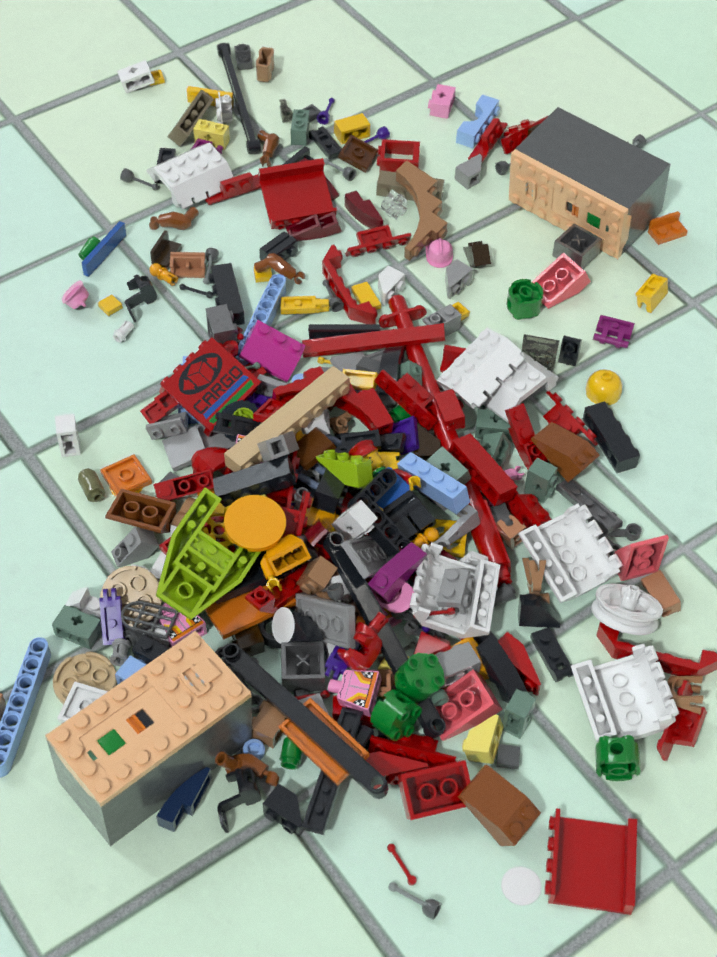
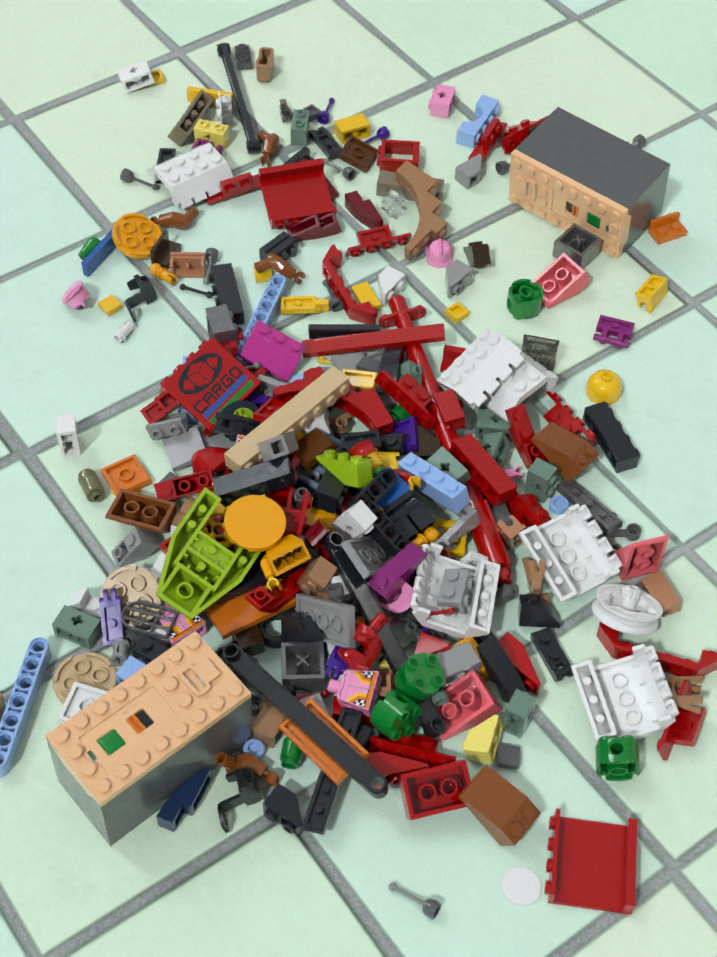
white sticker [272,607,295,644] -> none
red hinge [387,843,417,886] -> none
light grey slope [423,304,461,336] -> none
black slope [558,335,582,366] -> none
none -> light orange tile [112,213,162,259]
none -> light blue tile [549,495,569,515]

